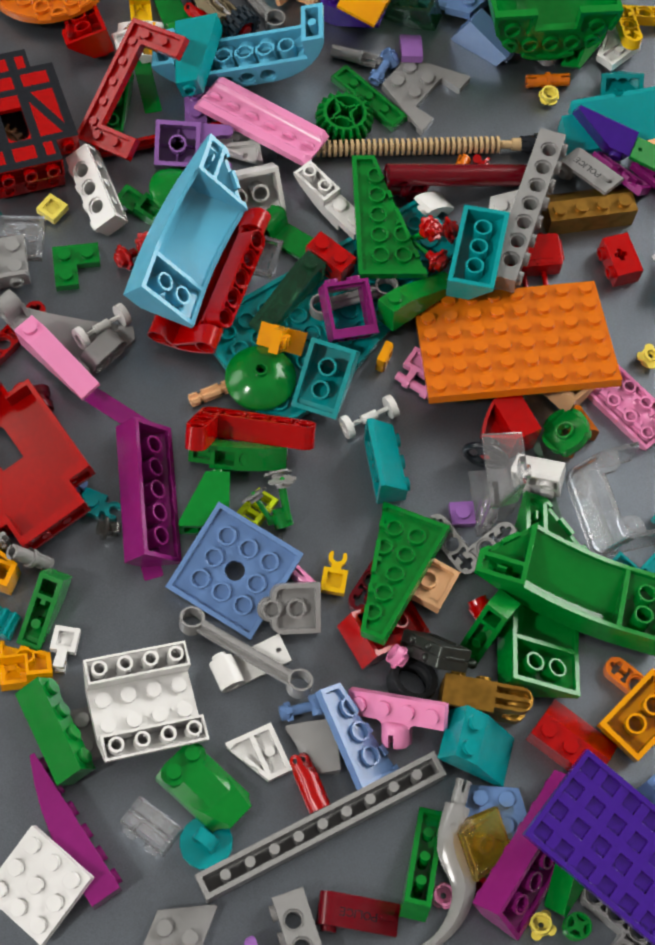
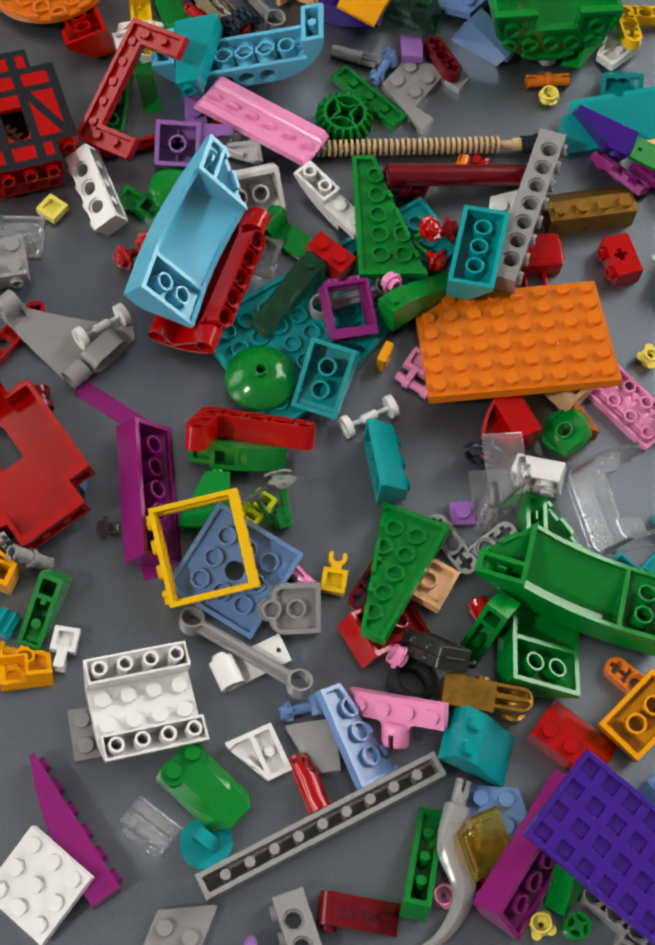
bright pink slope [14,315,100,401] -> none
green brick [15,677,96,786] -> none
green plate [52,242,101,291] -> none
teal plate [81,487,121,522] -> none
light nougat axle [188,380,228,407] -> none
light orange bracket [256,321,308,356] -> none
white slope [414,192,455,218] -> none
light grey door [558,148,624,195] -> none
none -> yellow window [146,487,262,609]
none -> bright pink plate [381,271,402,293]
none -> dark red beam [423,36,462,83]

